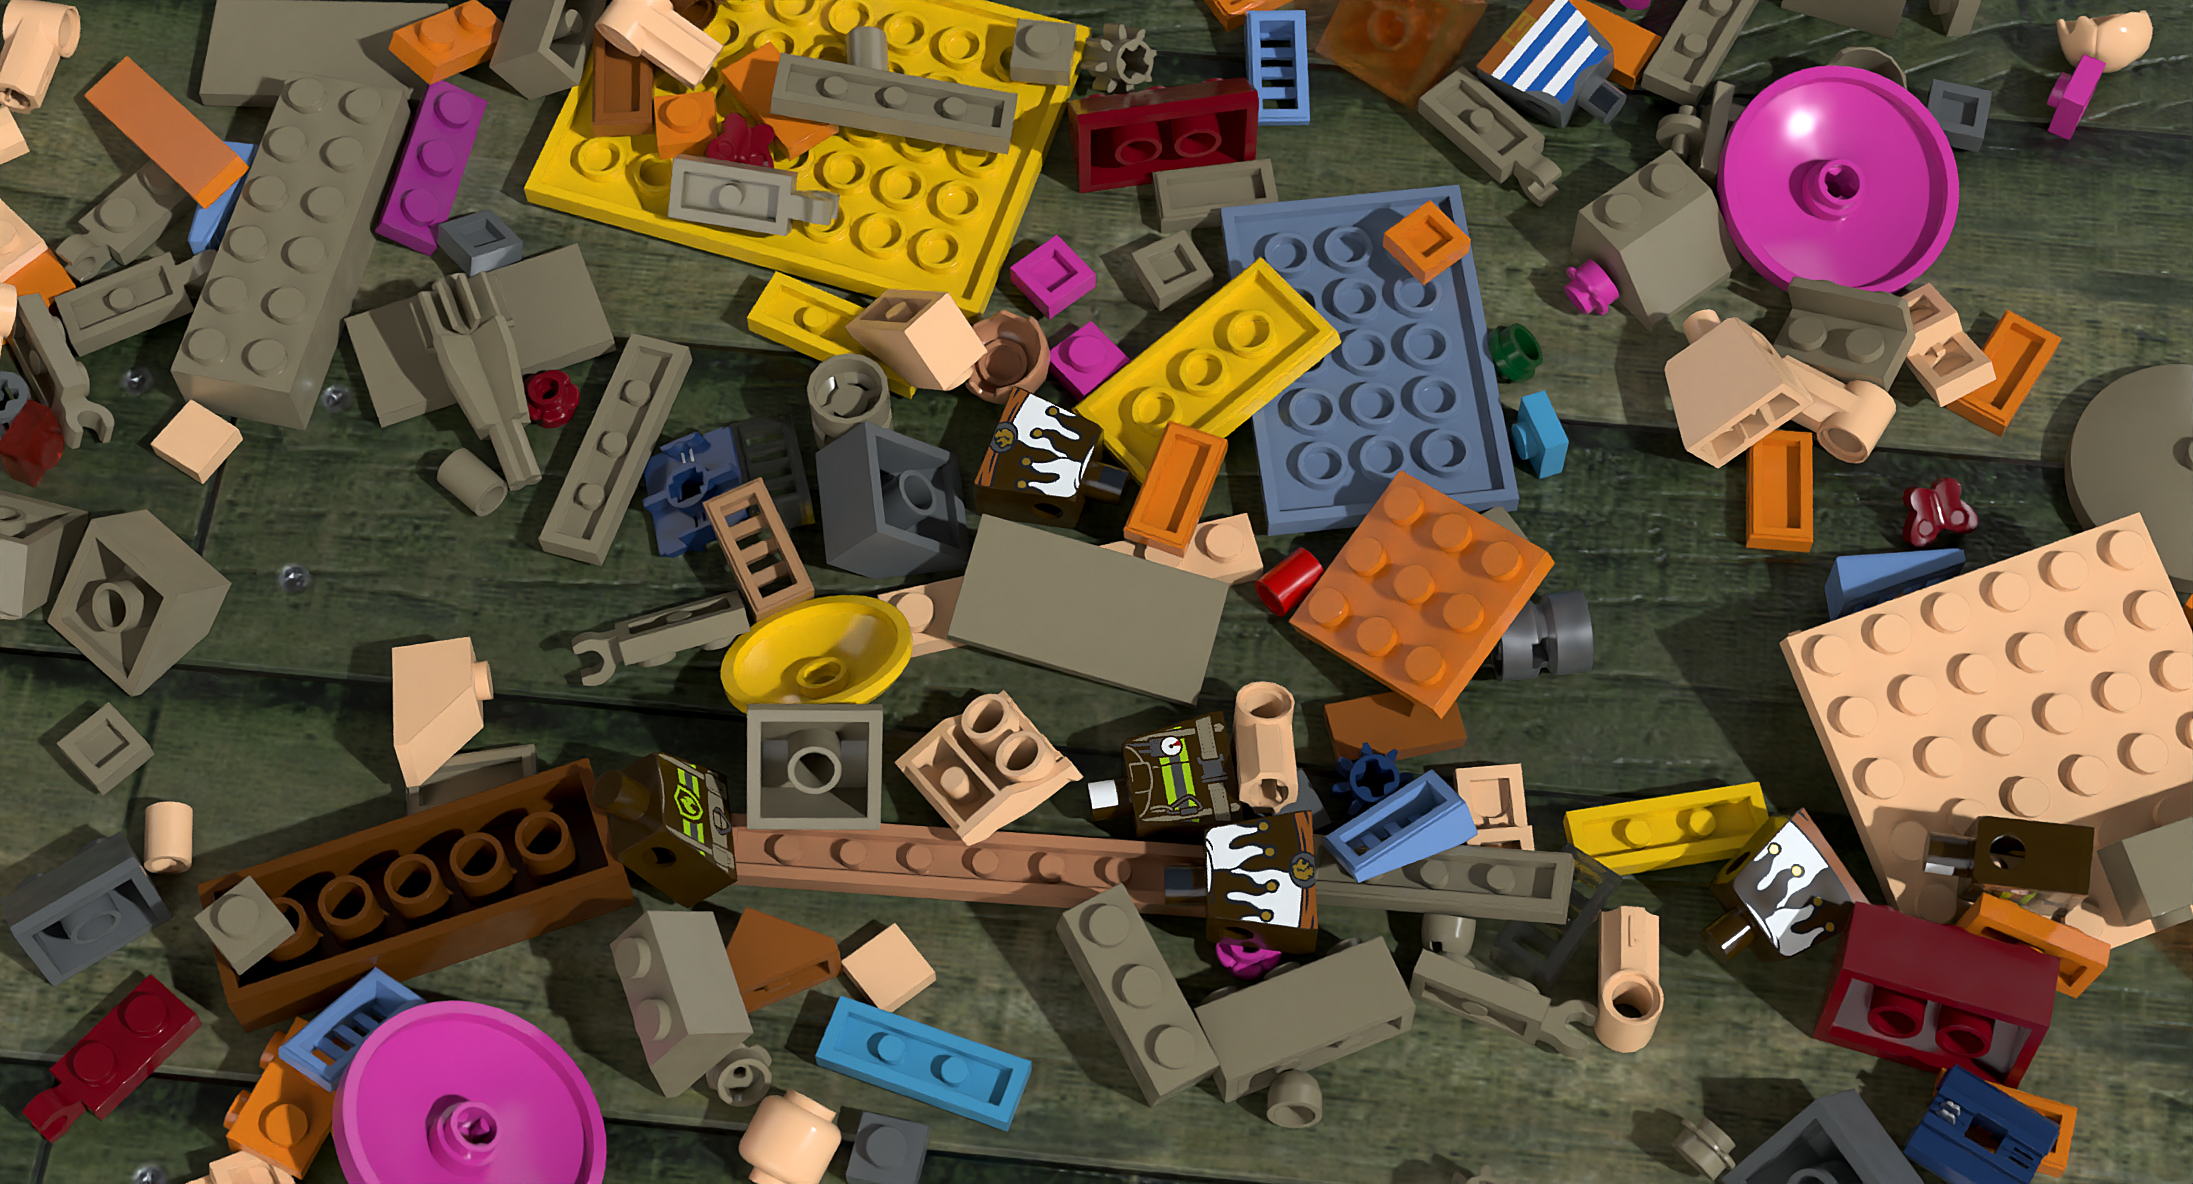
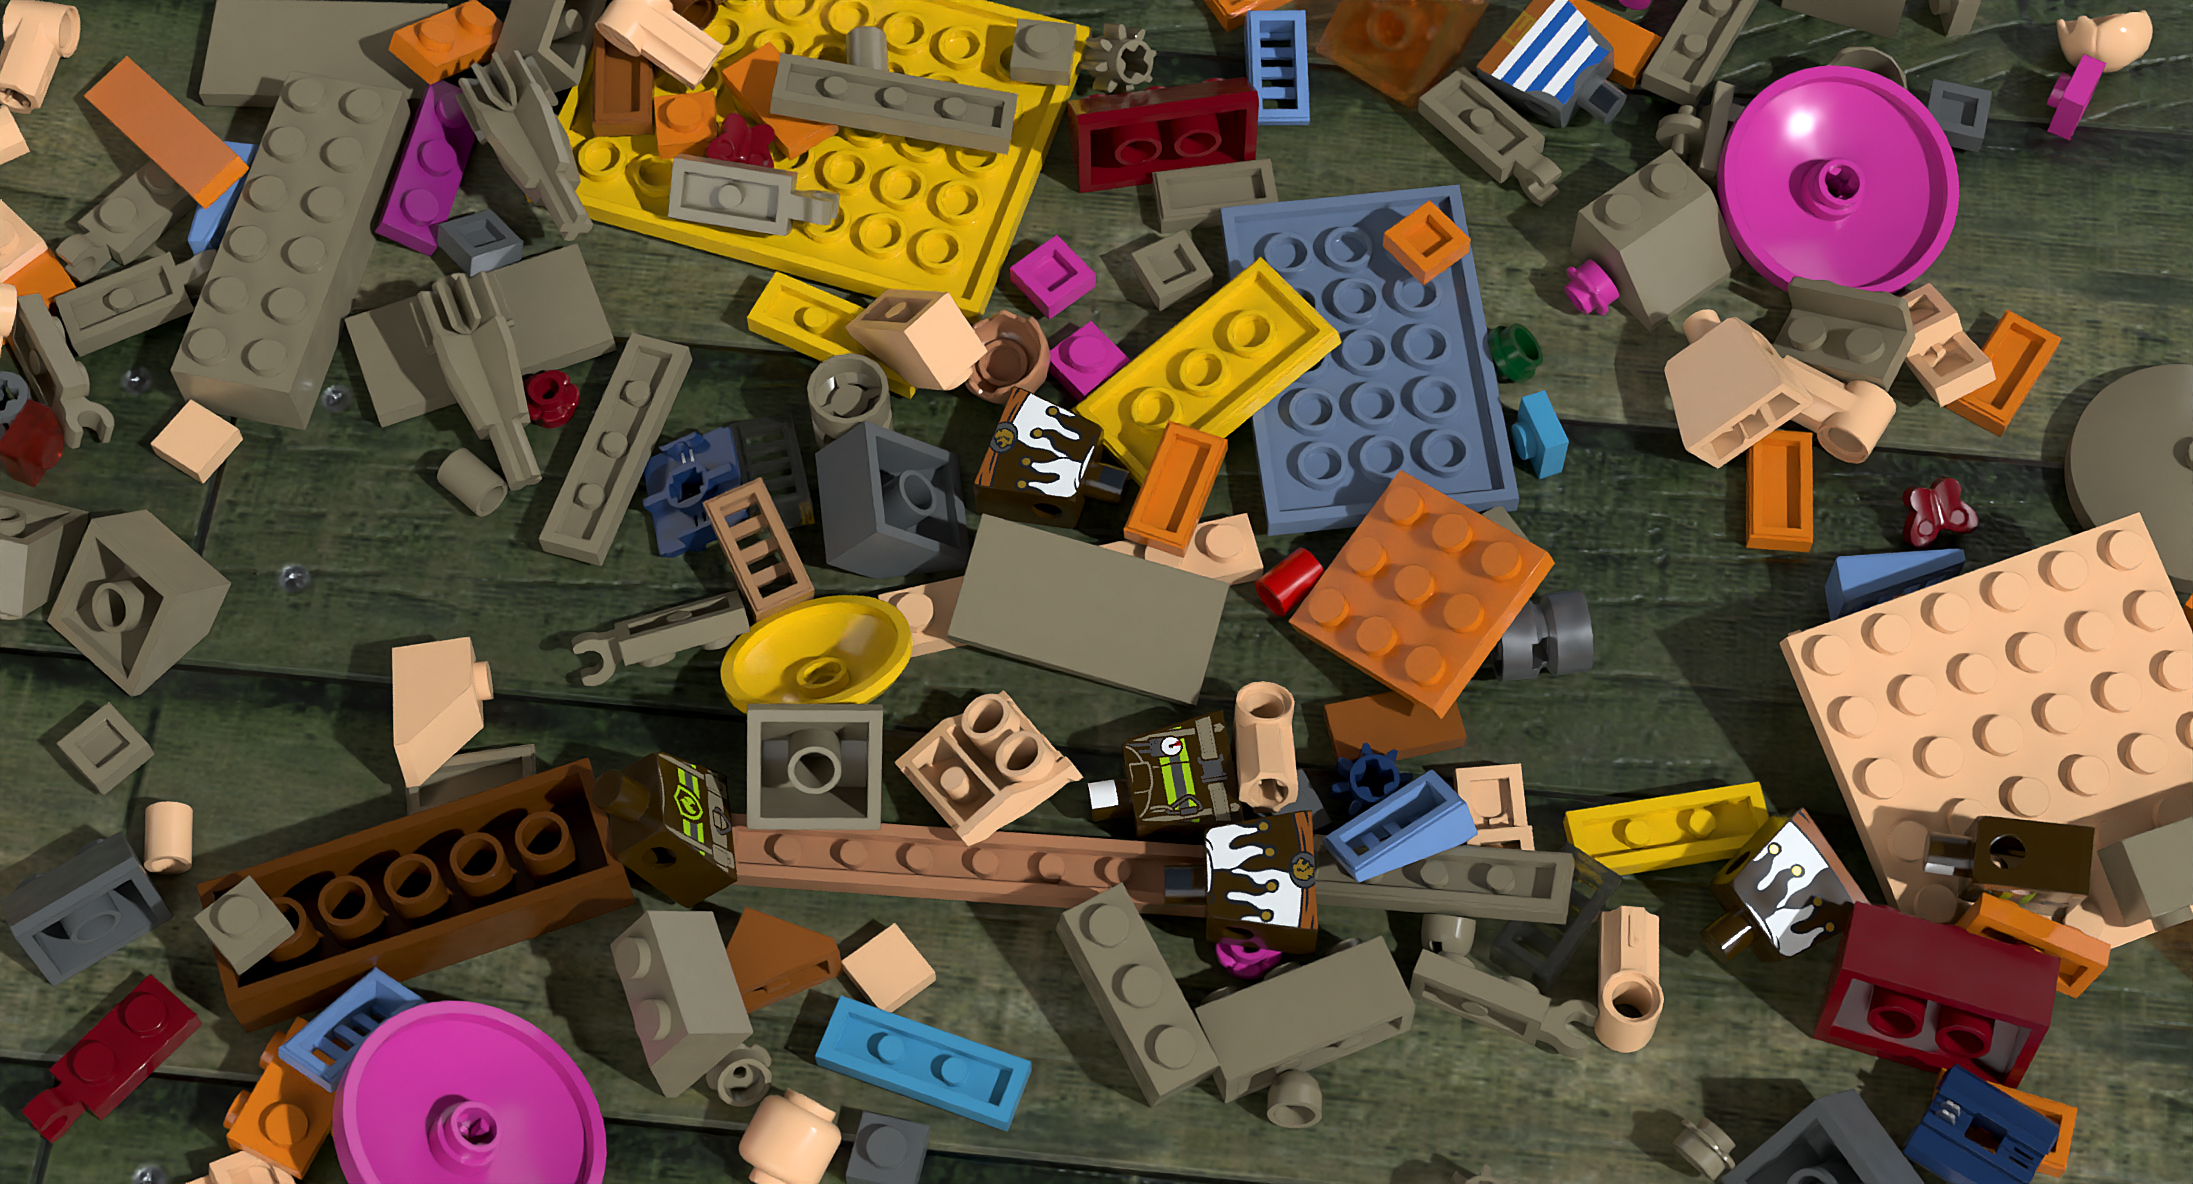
none -> dark tan piece [456,50,593,241]

